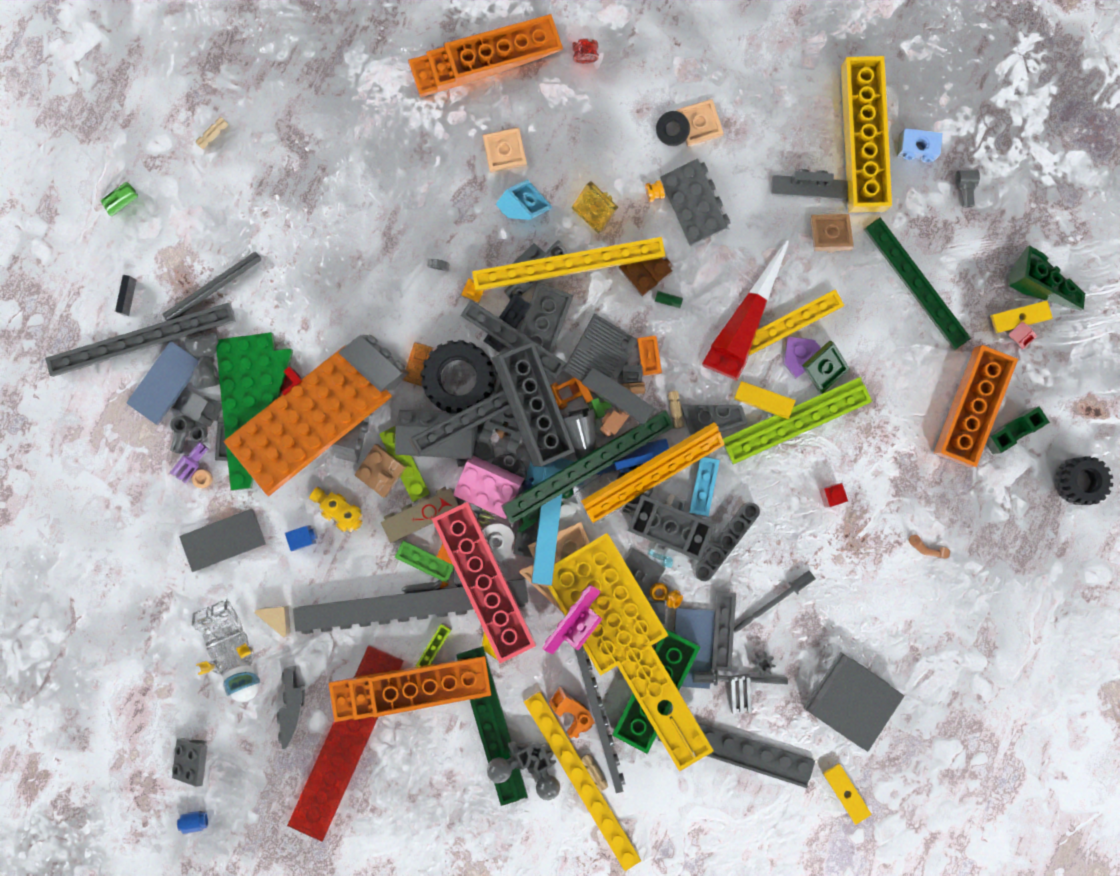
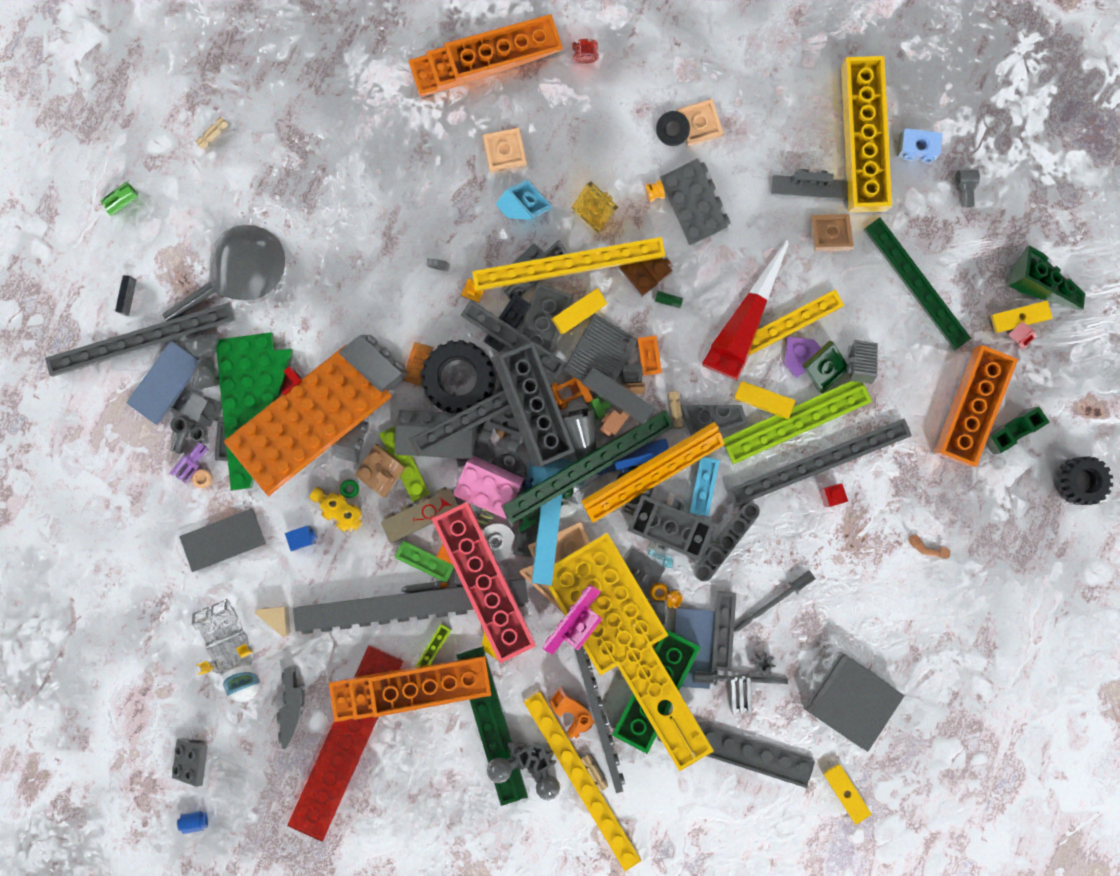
none -> dark grey piece [210,225,285,300]
none -> green plate [340,479,359,498]
none -> yellow tile [551,288,608,335]
none -> dark grey plate [726,418,912,507]
none -> dark grey brick [847,340,878,384]

